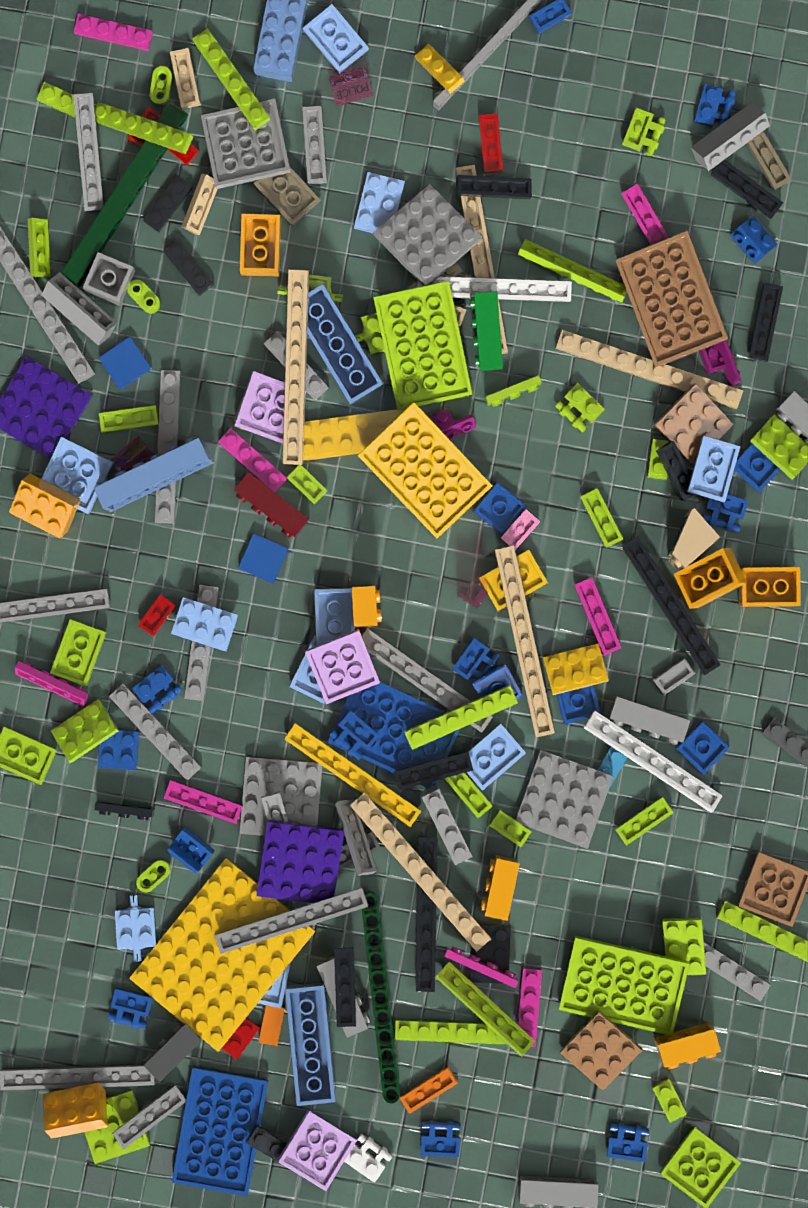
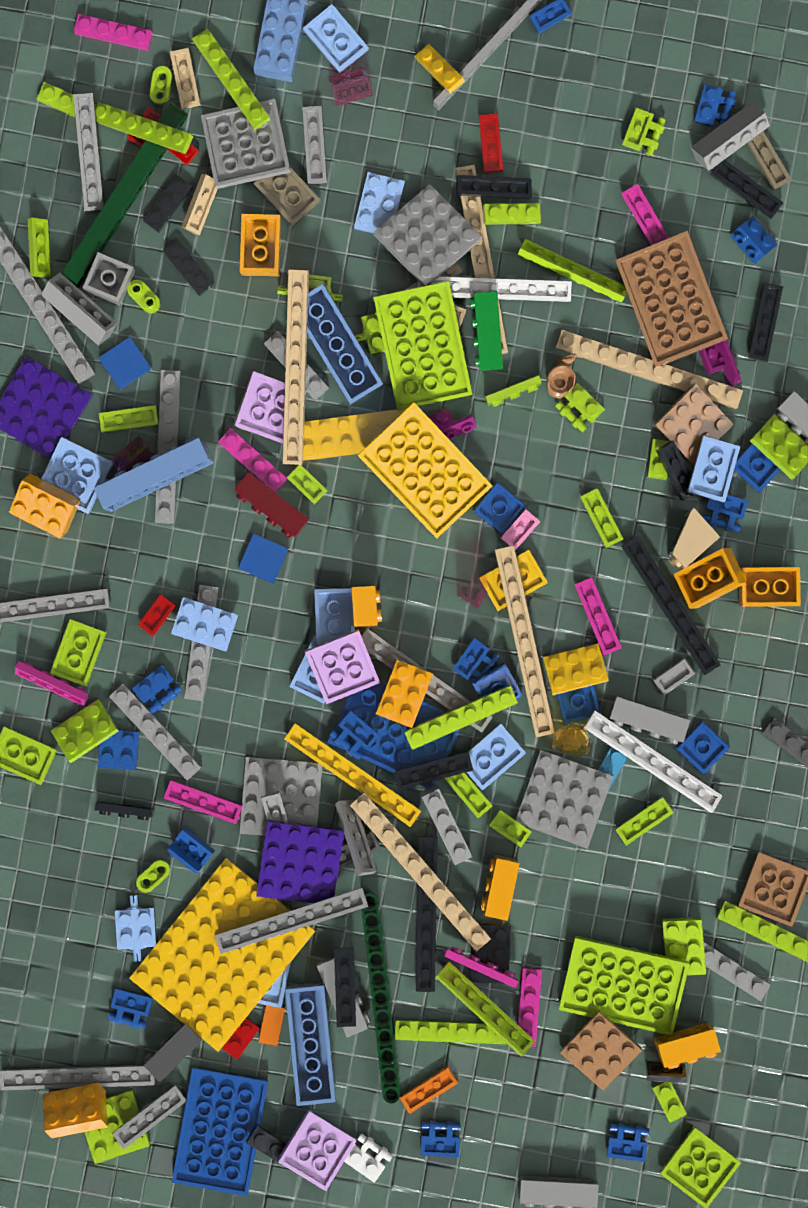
none -> light orange brick [376,660,433,728]
none -> lime plate [483,203,541,225]
none -> medium nougat hair [546,354,577,399]
none -> clear yellow cylinder [551,722,591,756]
none -> plate [646,1062,687,1083]

